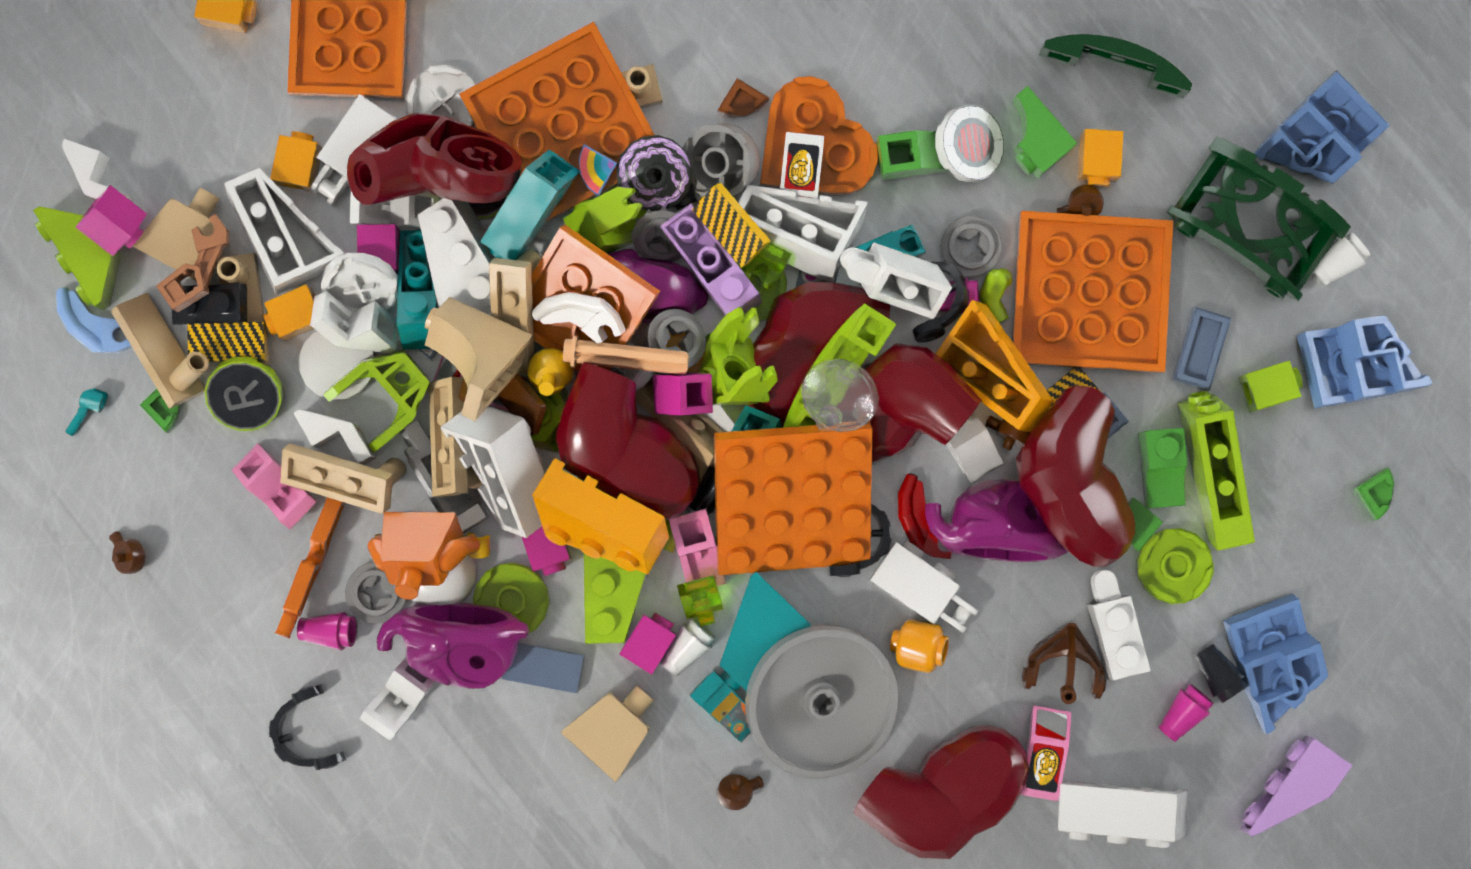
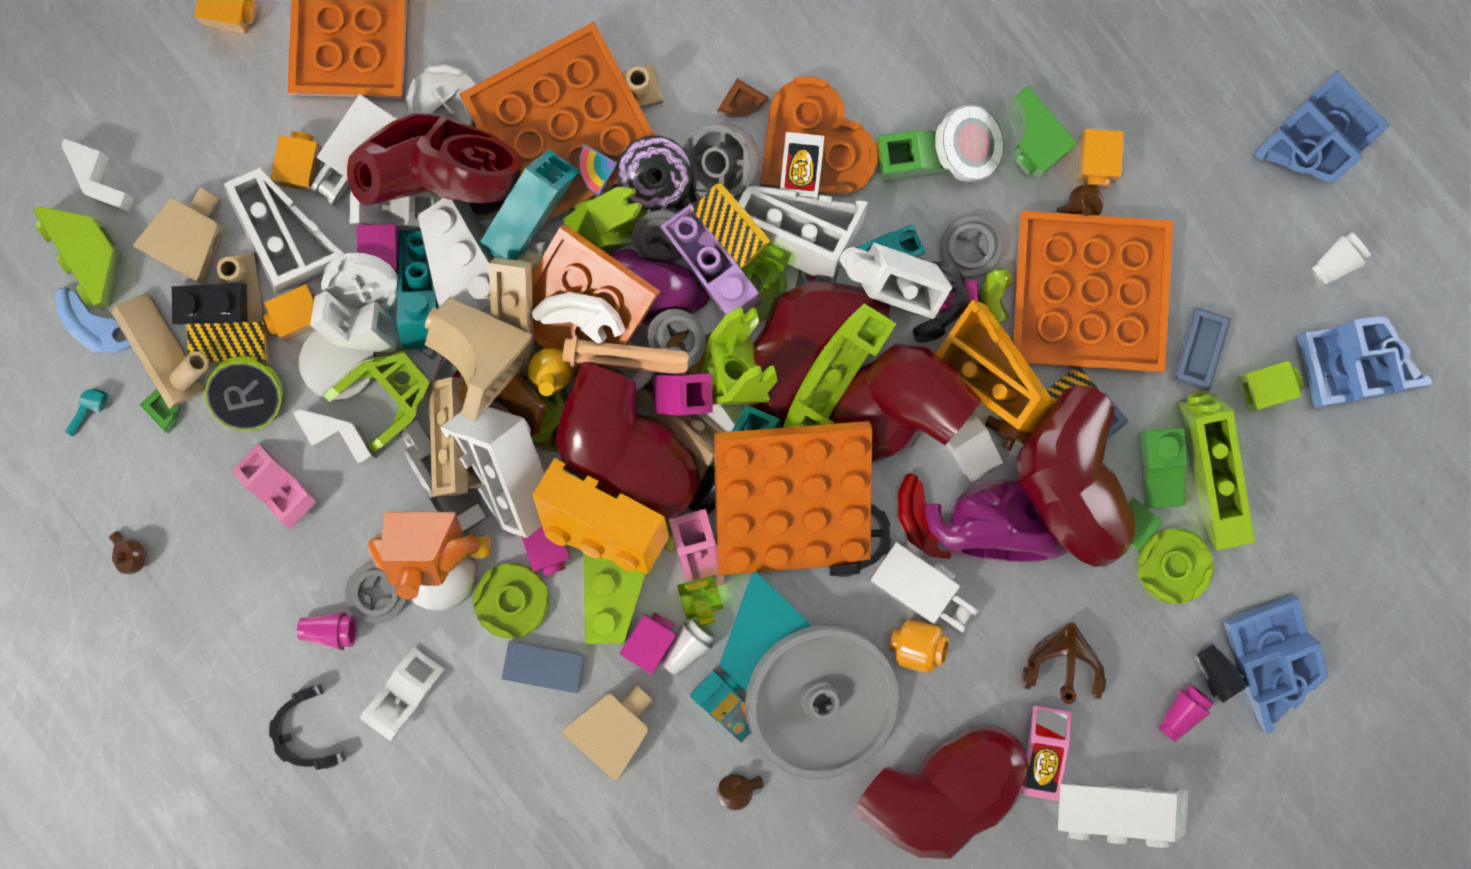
dark pink brick [76,185,147,256] -> none
nougat piece [156,214,229,312] -> none
orange piece [275,497,346,639] -> none
tan piece [280,443,406,514] -> none
magenta piece [377,603,529,689] -> none
clear dish [801,359,879,432] -> none
dark green slope [1039,34,1192,98] -> none
white brick [1087,570,1151,681] -> none
dark green fence [1167,136,1351,301] -> none
lavender slope [1240,736,1353,837] -> none
bright green tile [1353,468,1394,520] -> none

